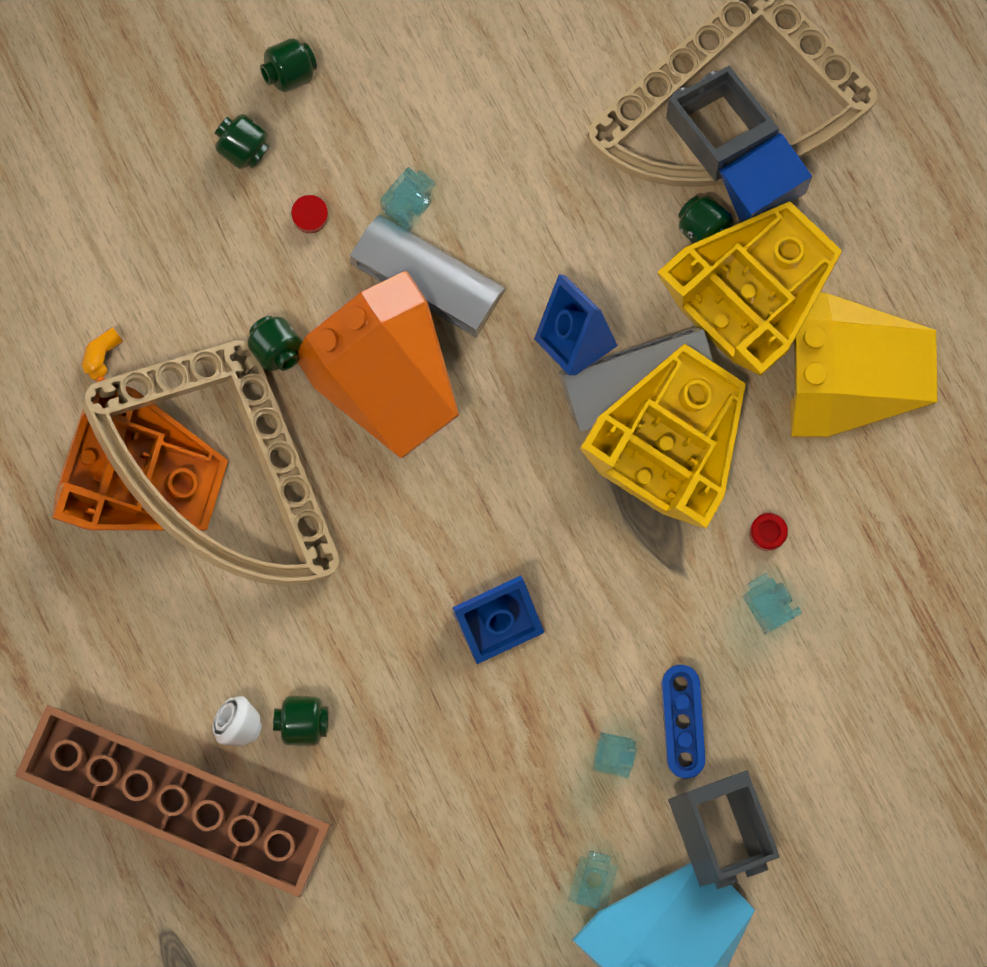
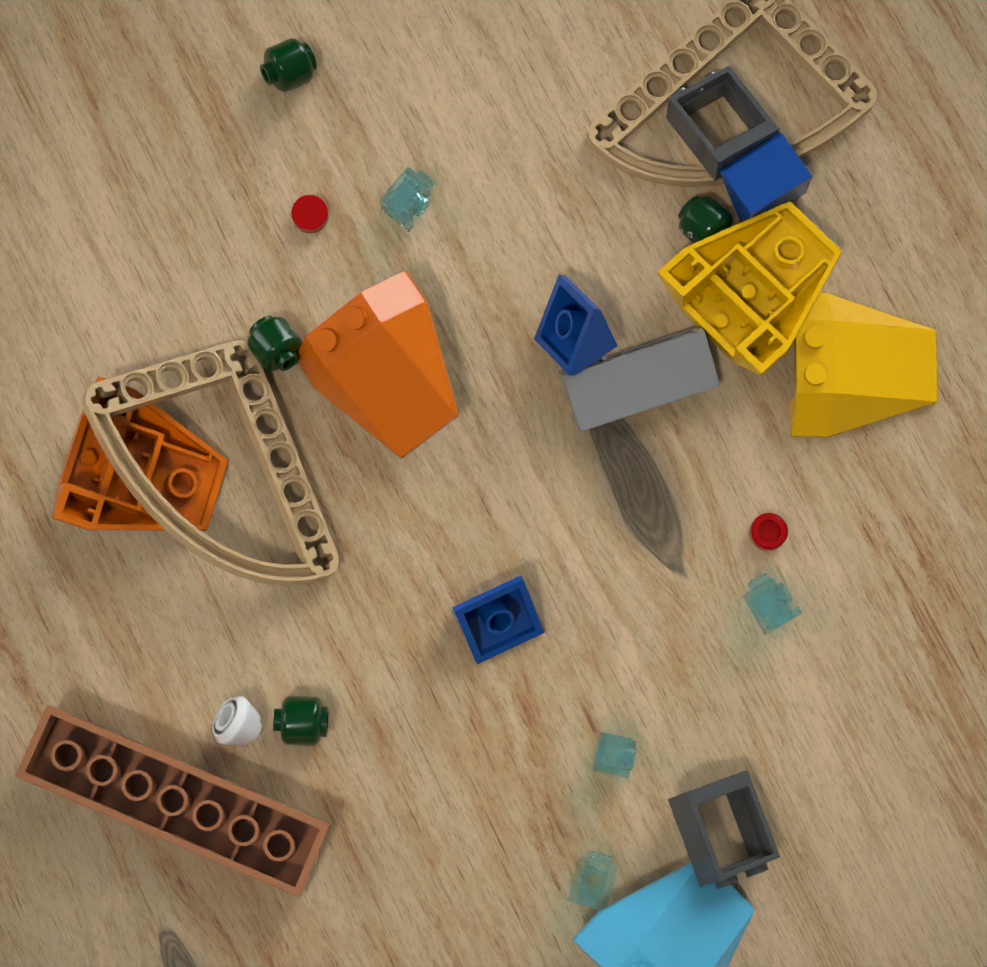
light orange arm [81,327,123,381] -> none
dark green head [214,114,270,169] -> none
light grey brick [350,215,506,338] -> none
yellow wedge [579,344,746,529] -> none
blue plate [661,665,705,779] -> none

